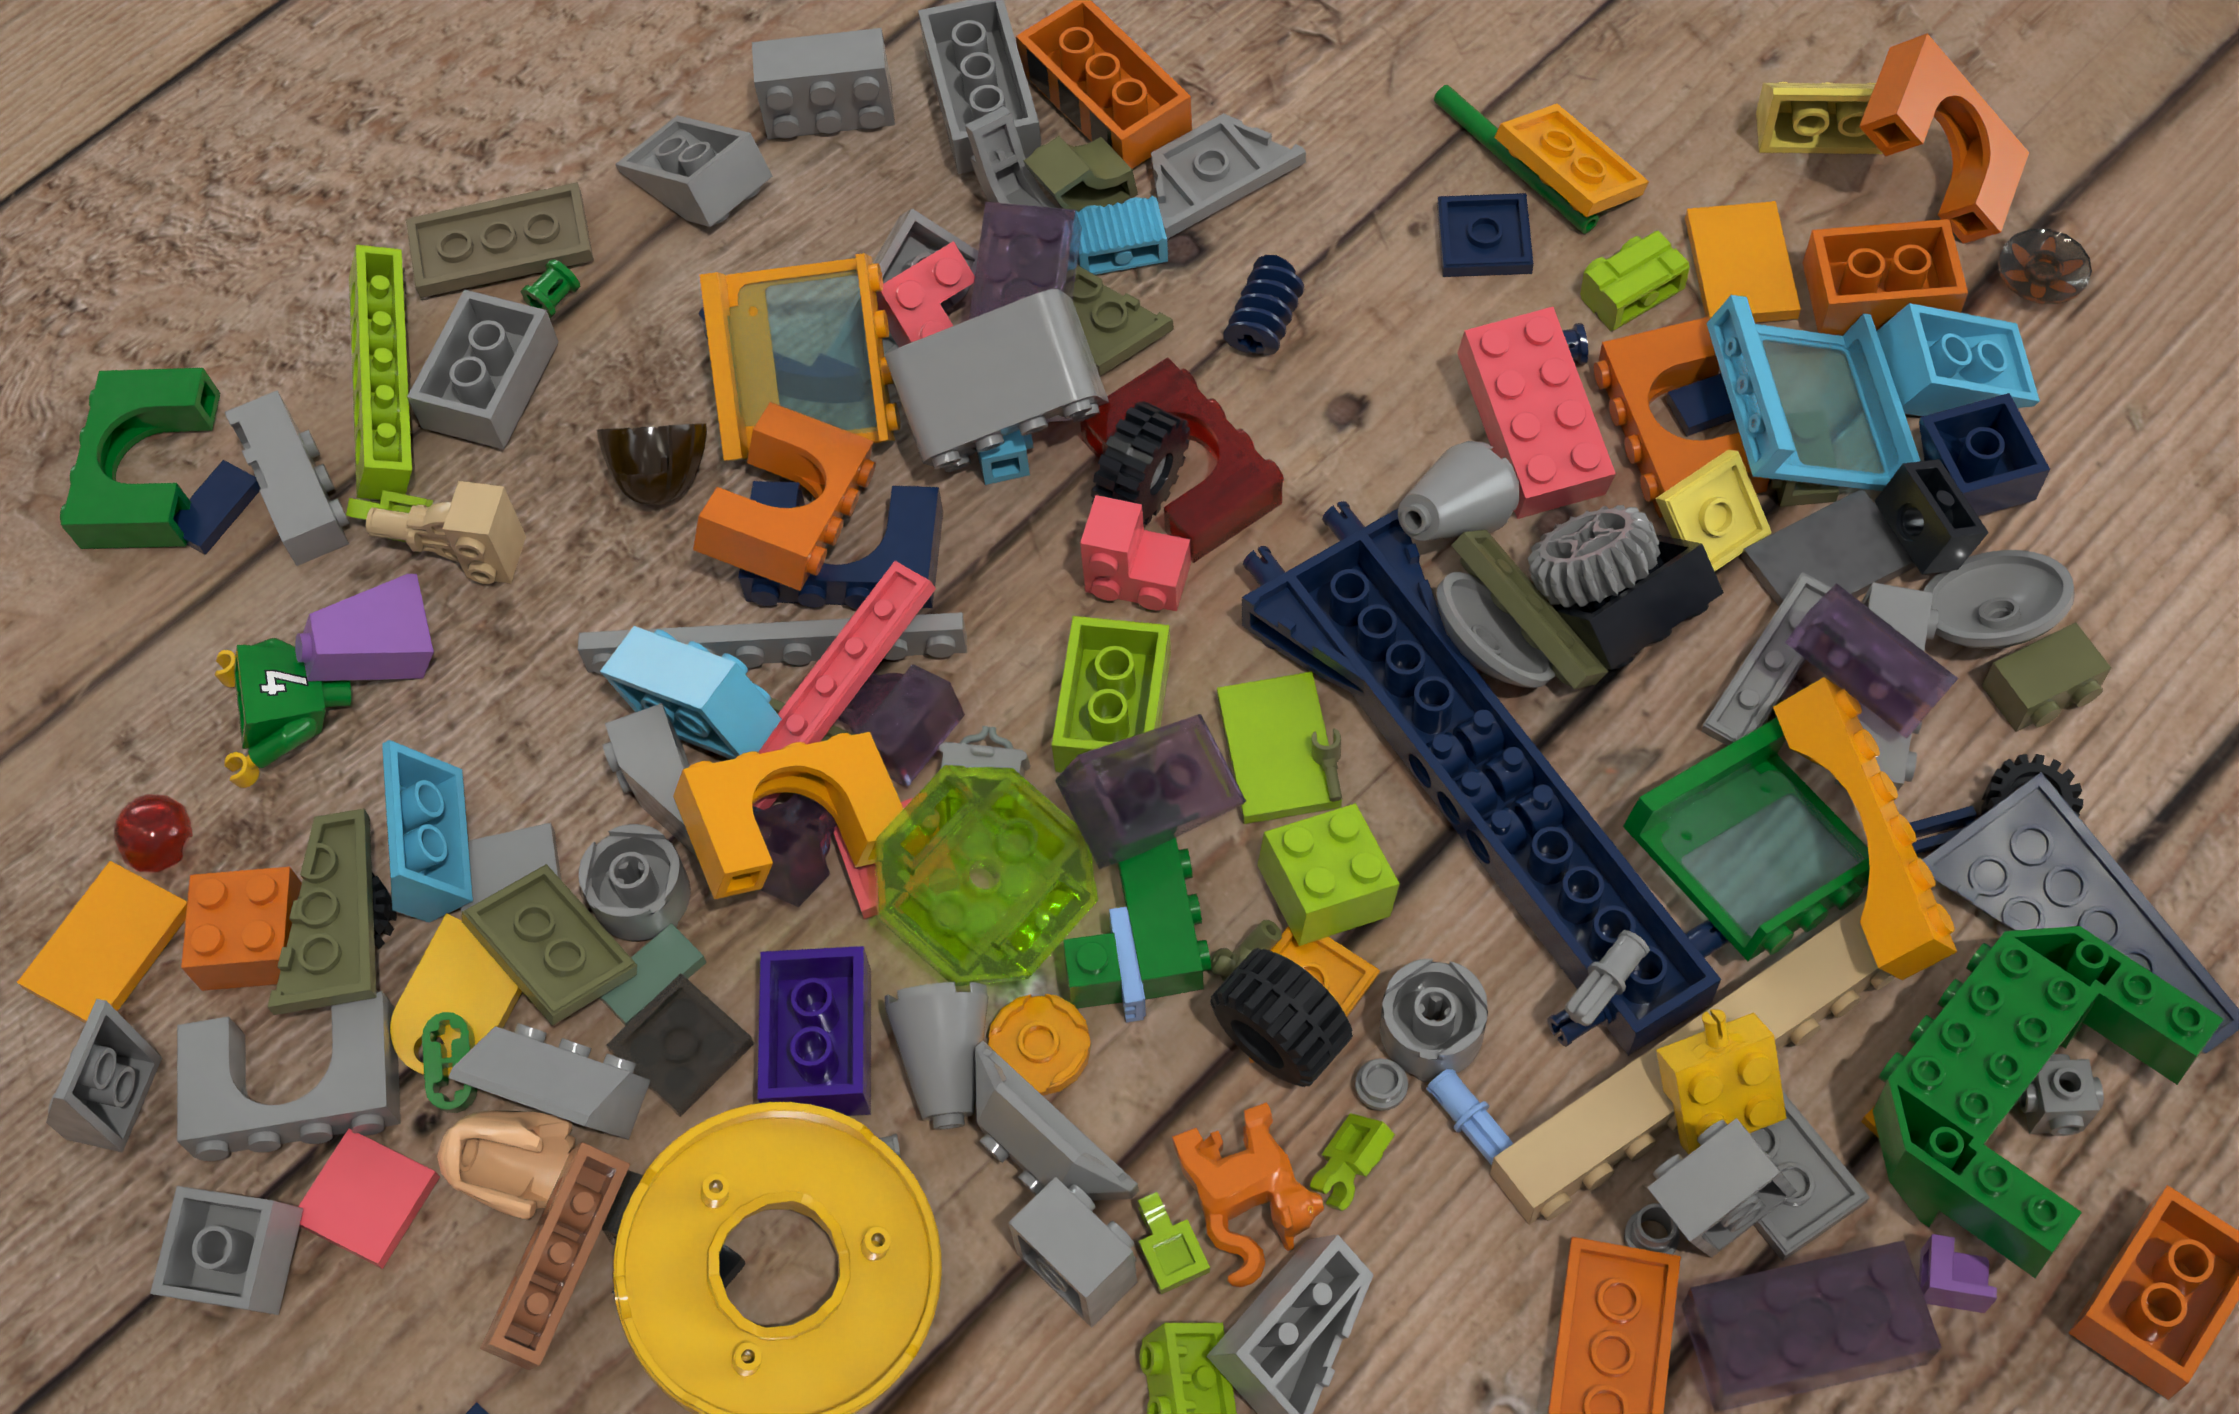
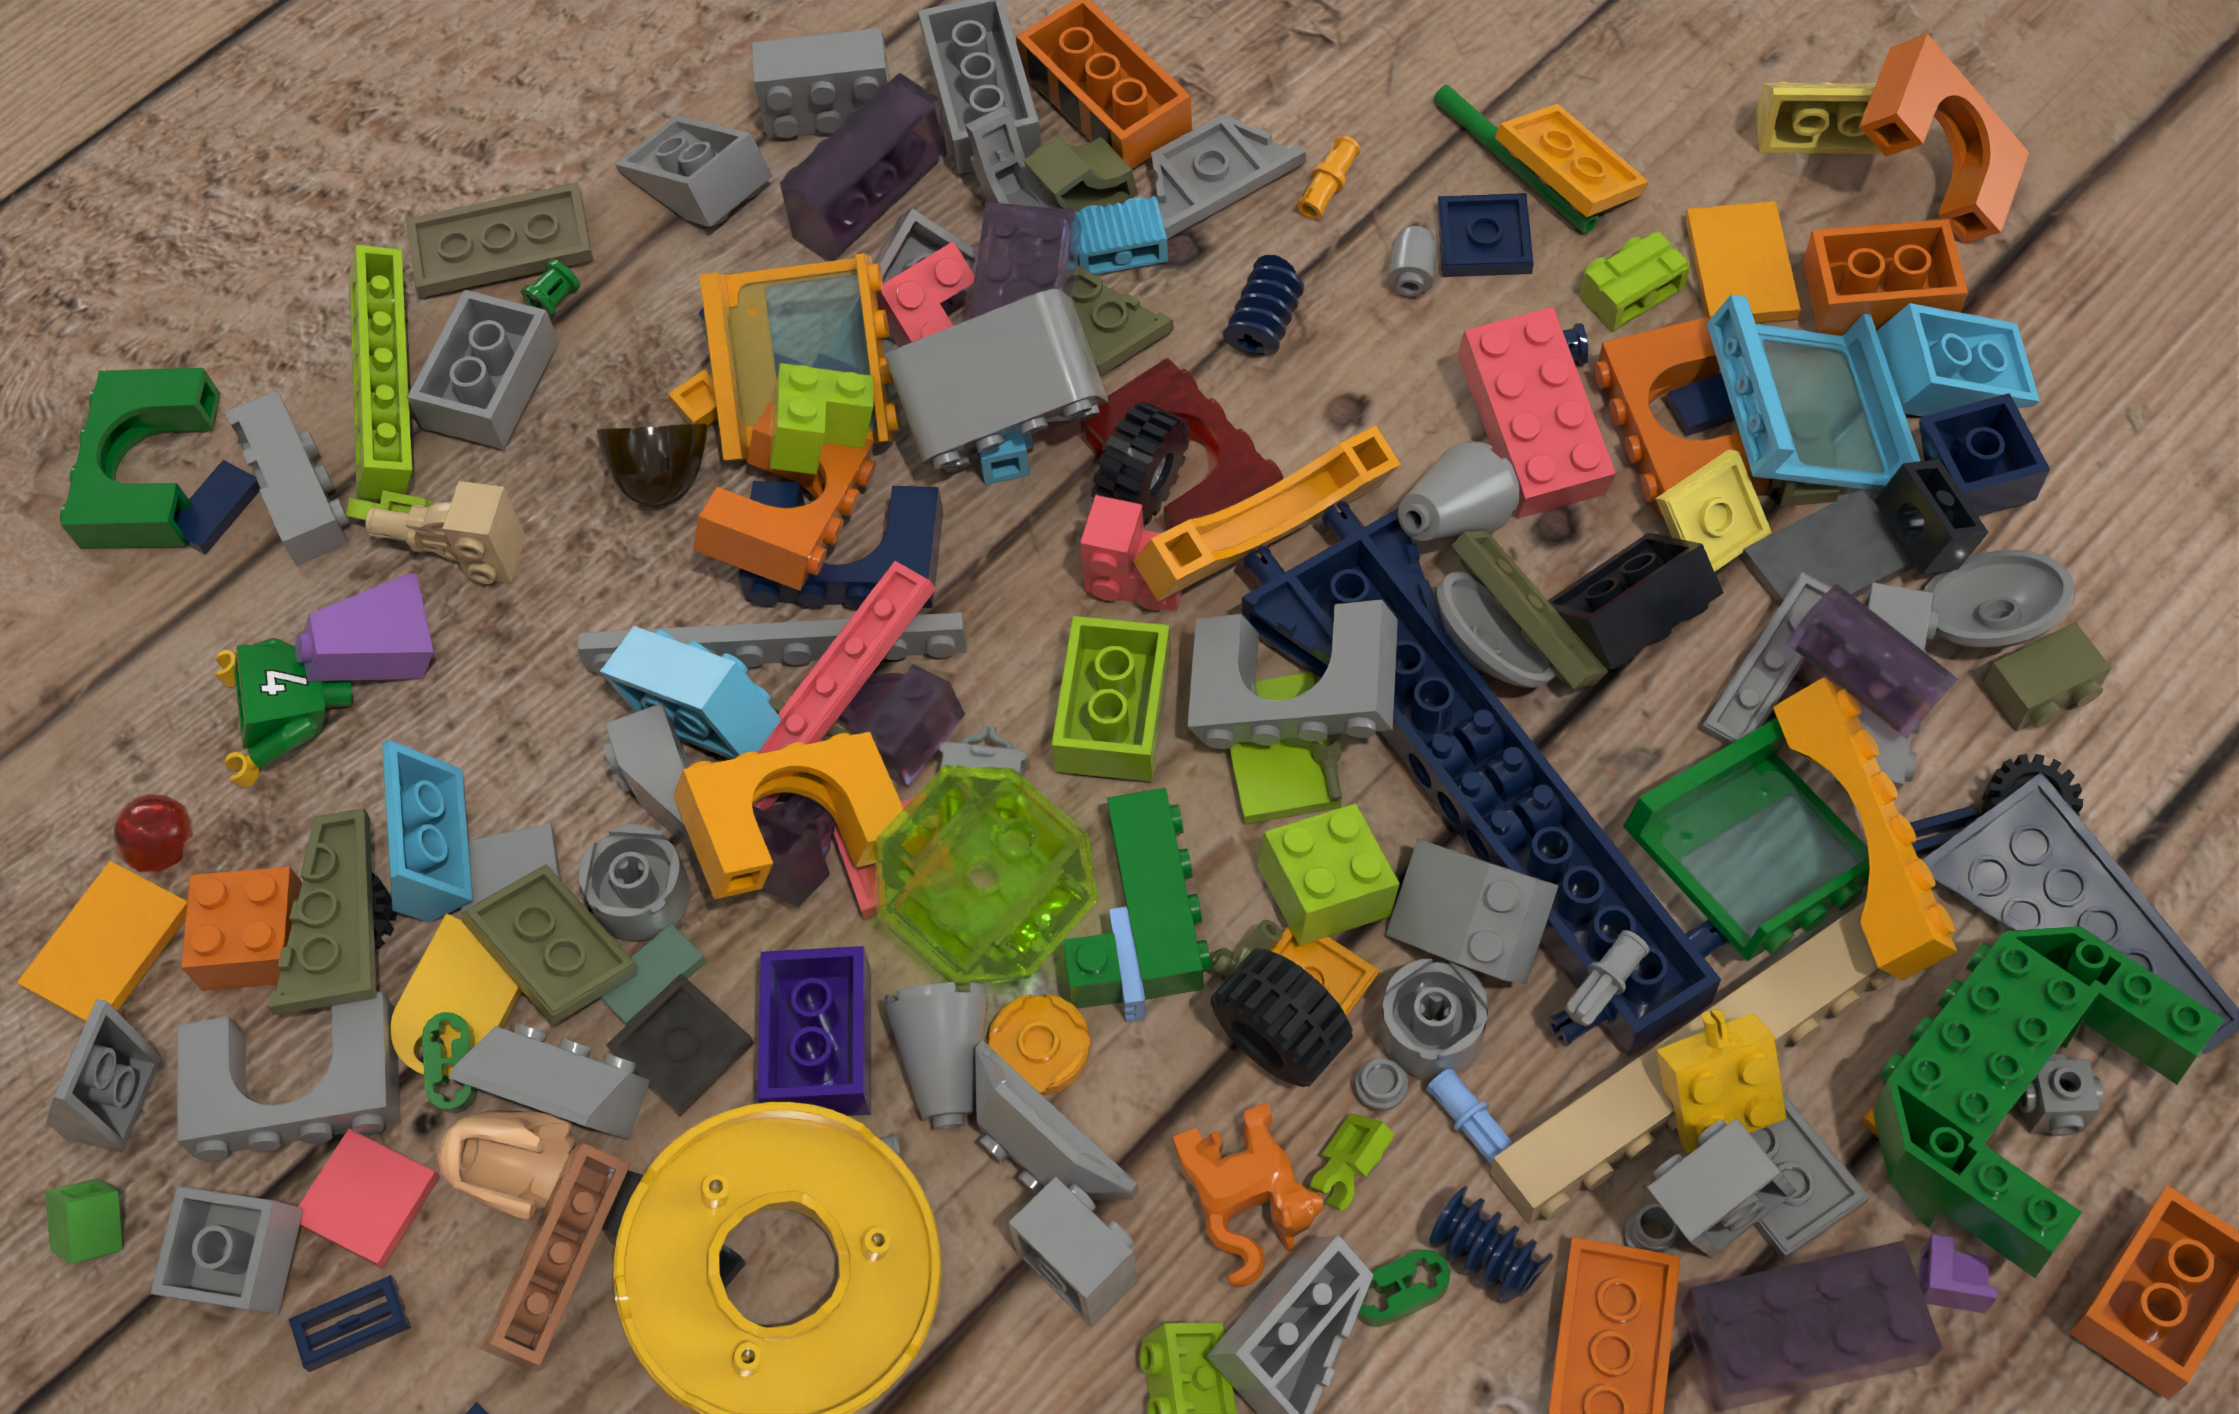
slope [1055,714,1246,869] -> none
lime plate [1138,1192,1210,1295] -> none
light grey gear [1527,505,1661,607] -> none
clear smoke dish [1998,229,2092,304] -> none
none -> bright green panel [45,1178,123,1264]
none -> dark blue tile [289,1275,411,1372]
none -> light orange plate [668,369,718,426]
none -> lime brick [769,363,874,475]
none -> brick [780,73,947,262]
none -> light orange arch [1133,425,1401,602]
none -> light grey arch [1187,600,1398,749]
none -> light orange pin [1296,135,1361,220]
none -> green beam [1357,1249,1450,1327]
none -> light grey slope [1386,838,1559,984]
none -> light grey brick [1388,226,1437,296]
none -> dark blue piece [1429,1186,1553,1304]

